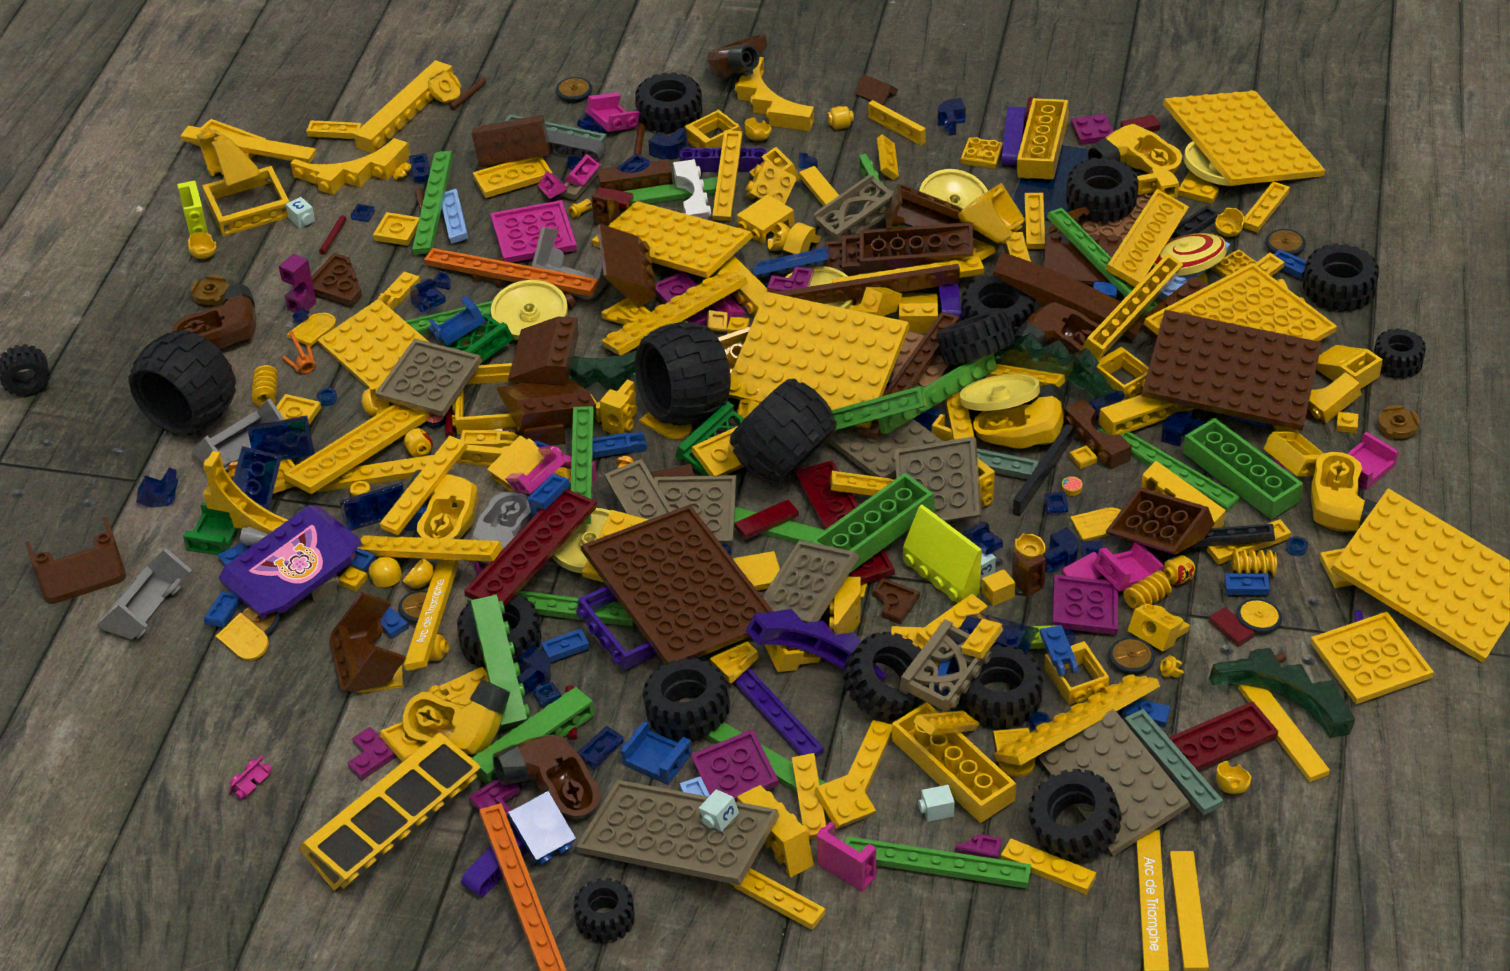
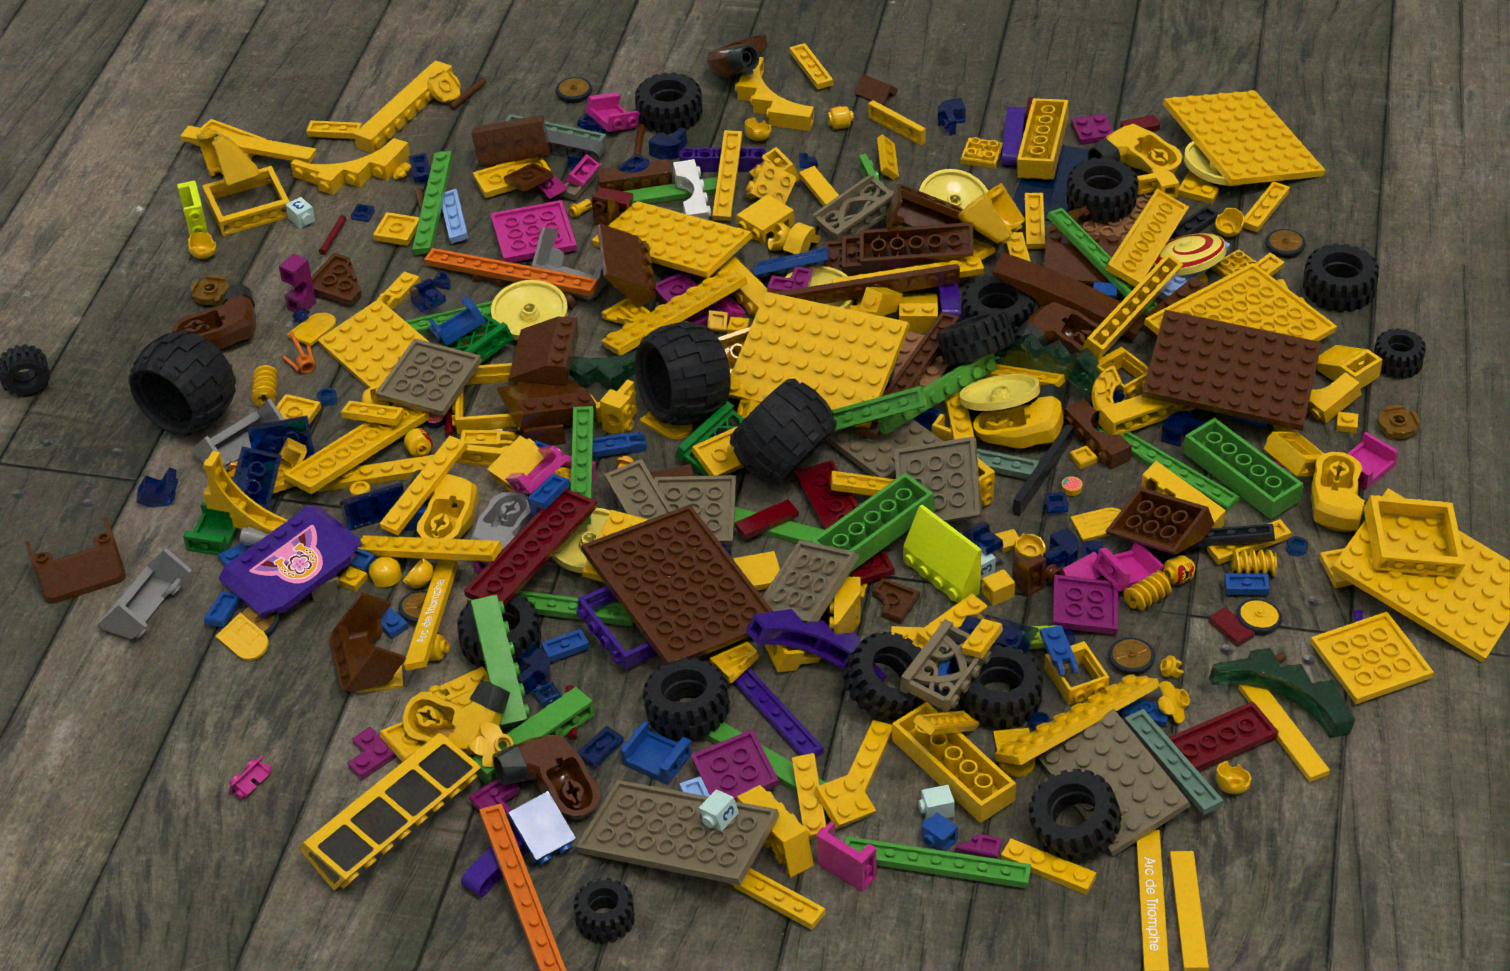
yellow window [685,110,741,148] -> none
yellow brick [1127,603,1190,651] -> none
blue plate [1274,249,1306,279] -> none
none -> yellow panel [279,438,307,466]
none -> yellow plate [341,401,405,426]
none -> yellow plate [468,722,514,767]
none -> reddish brown tile [504,163,554,192]
none -> yellow plate [789,43,833,90]
none -> blue brick [921,812,958,851]
none -> yellow tile [995,529,1019,553]
none -> reddish brown bush [1045,564,1062,585]
none -> yellow tile [1092,365,1122,412]
none -> yellow plate [1158,681,1190,724]
none -> yellow window [1364,495,1466,577]

